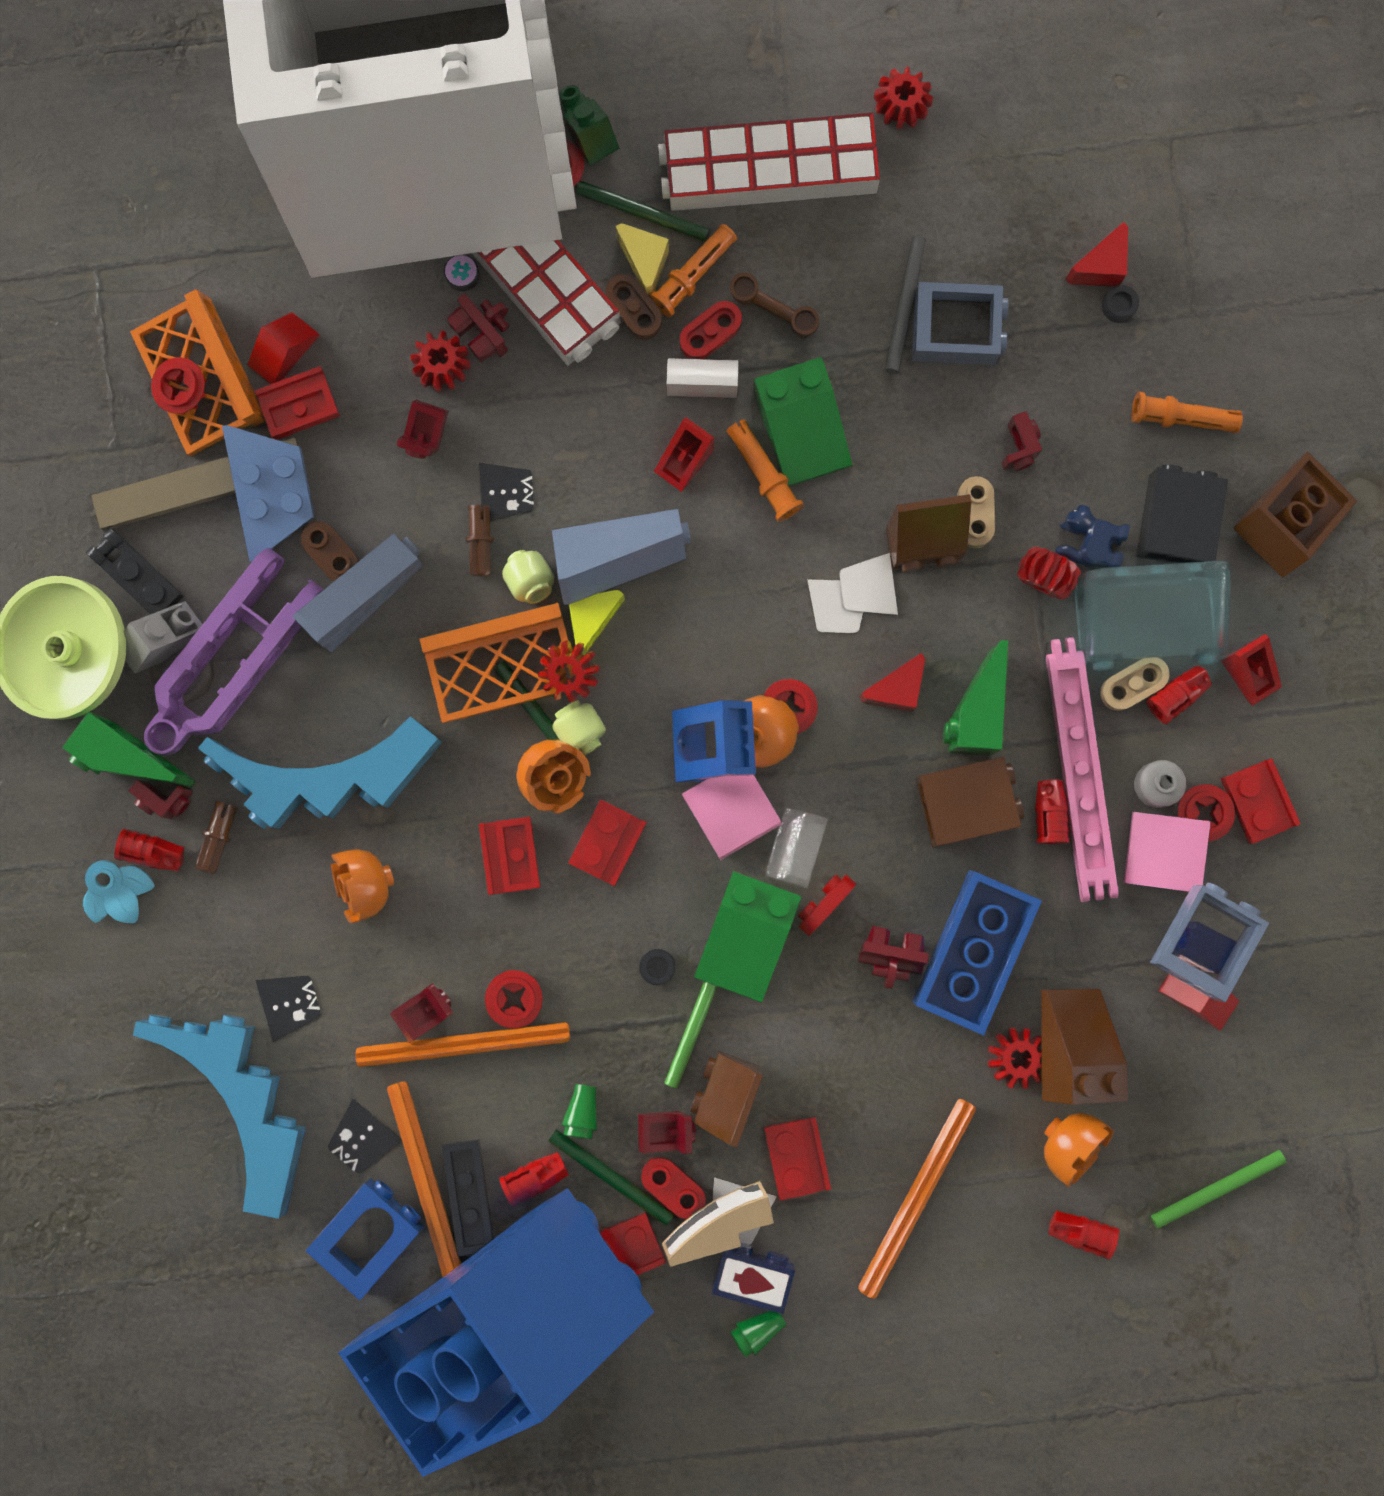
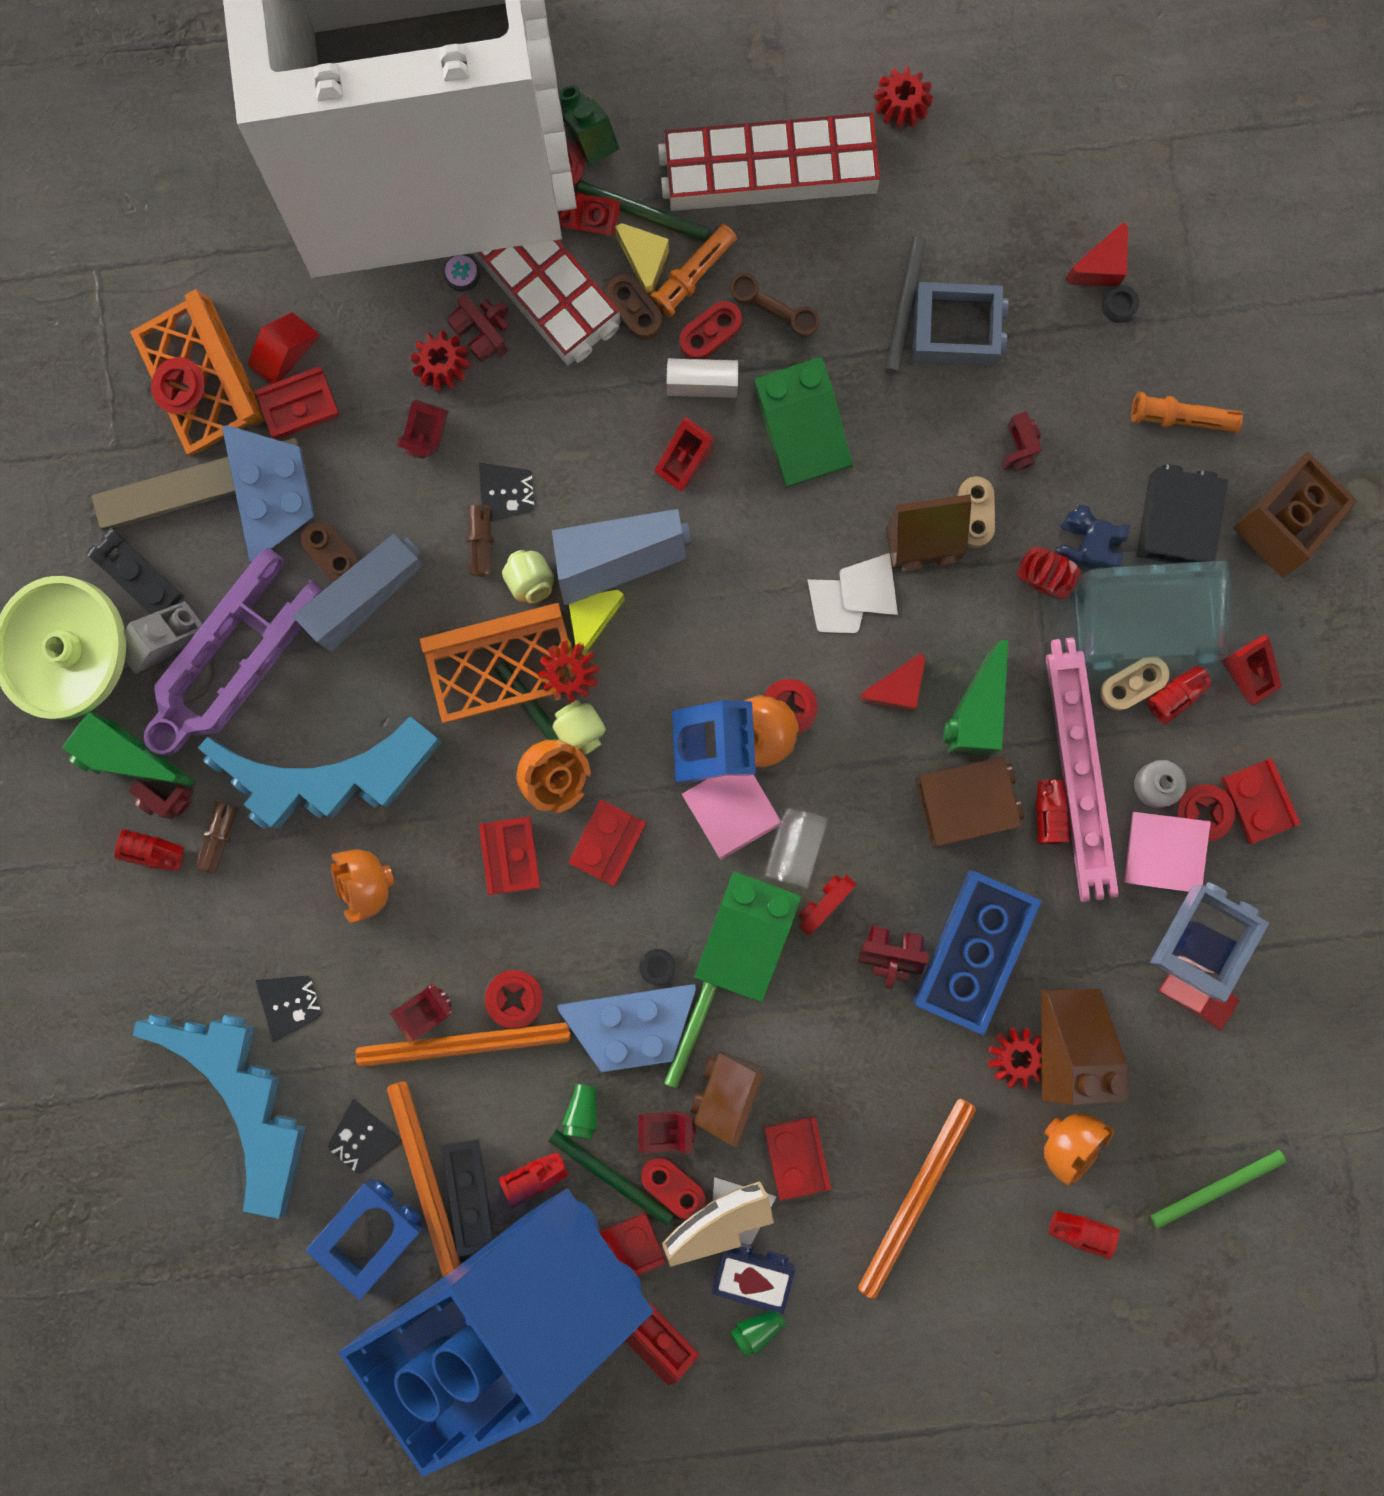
medium azure plate [83,860,155,923] -> none
orange pin [727,419,804,522] -> none
none -> red slope [558,192,621,237]
none -> medium blue wing [558,984,696,1072]
none -> red slope [625,1302,700,1385]

